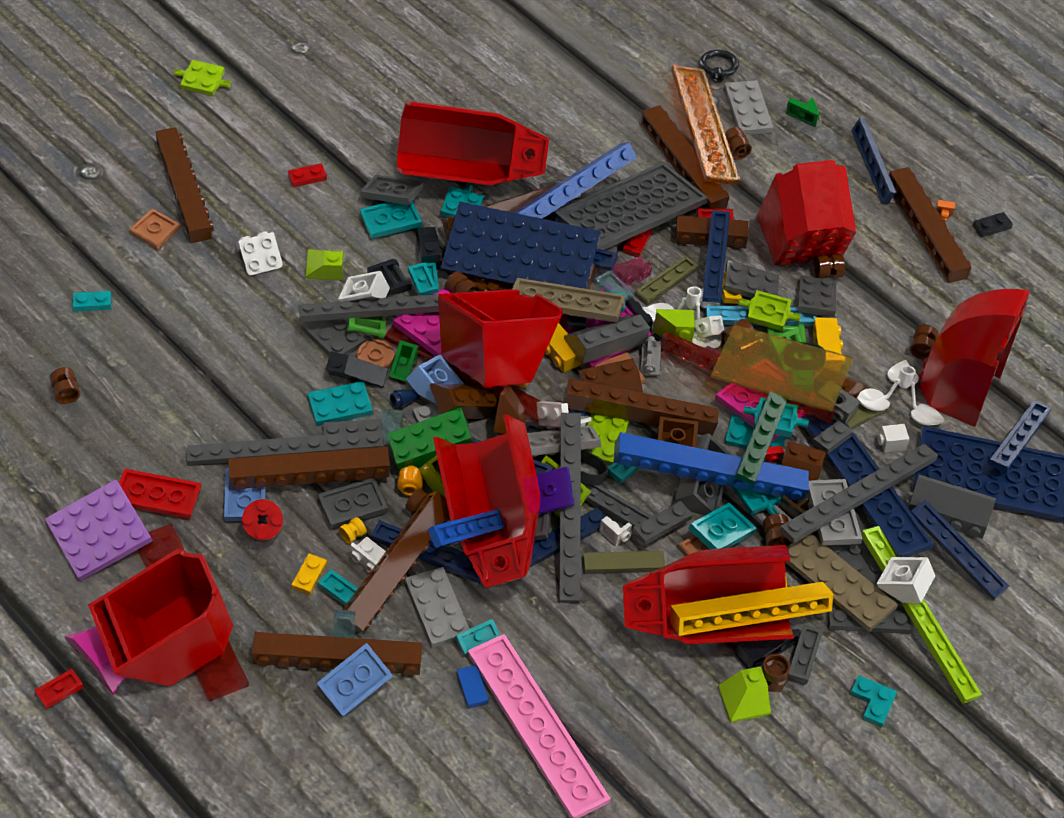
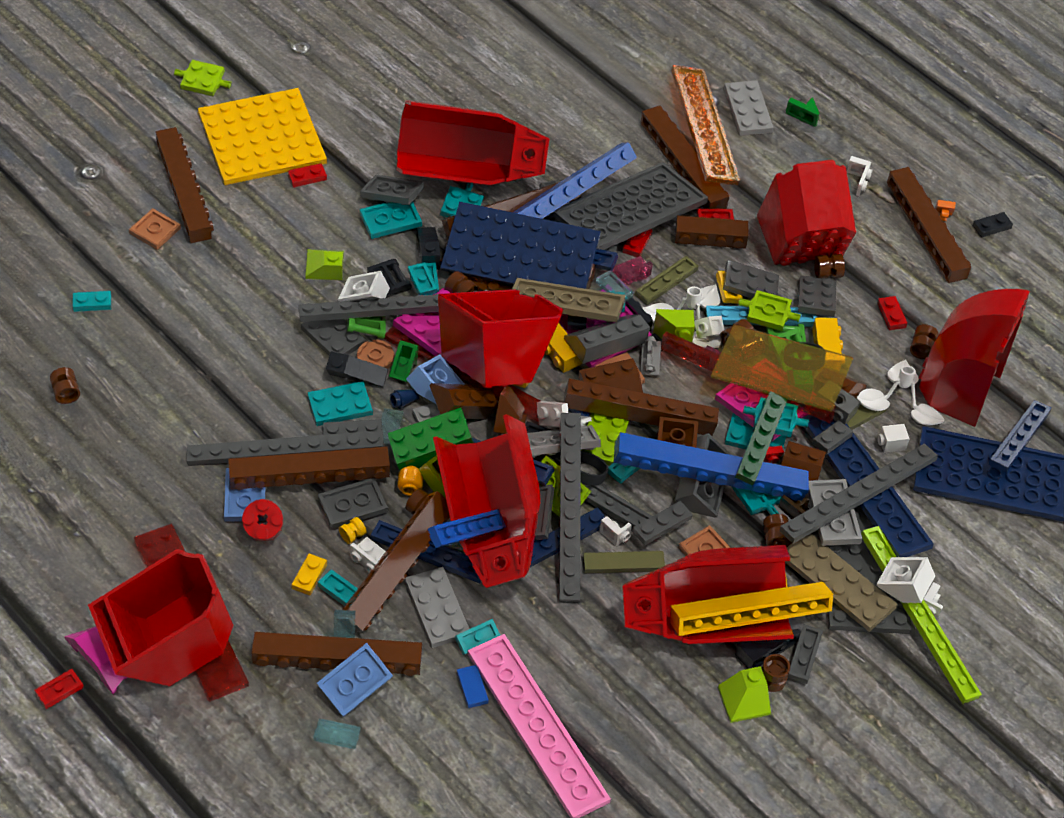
medium lavender plate [45,479,153,582] -> none
red plate [119,468,202,520] -> none
white bracket [236,232,283,276] -> none
dark purple plate [537,466,575,515] -> none
teal plate [688,503,757,549] -> none
black piece [699,50,739,83] -> none
dark blue plate [702,210,730,303] -> none
reddish brown wheel [722,127,752,160] -> none
teal plate [850,675,897,728] -> none
dark blue plate [852,118,896,204] -> none
dark grey slope [908,475,996,539] -> none
dark blue plate [911,500,1009,601] -> none
none -> yellow plate [198,88,327,185]
none -> clear light blue tile [314,719,361,749]
none -> white bracket [847,156,872,196]
none -> red plate [877,296,908,330]
none -> white bracket [924,582,943,619]

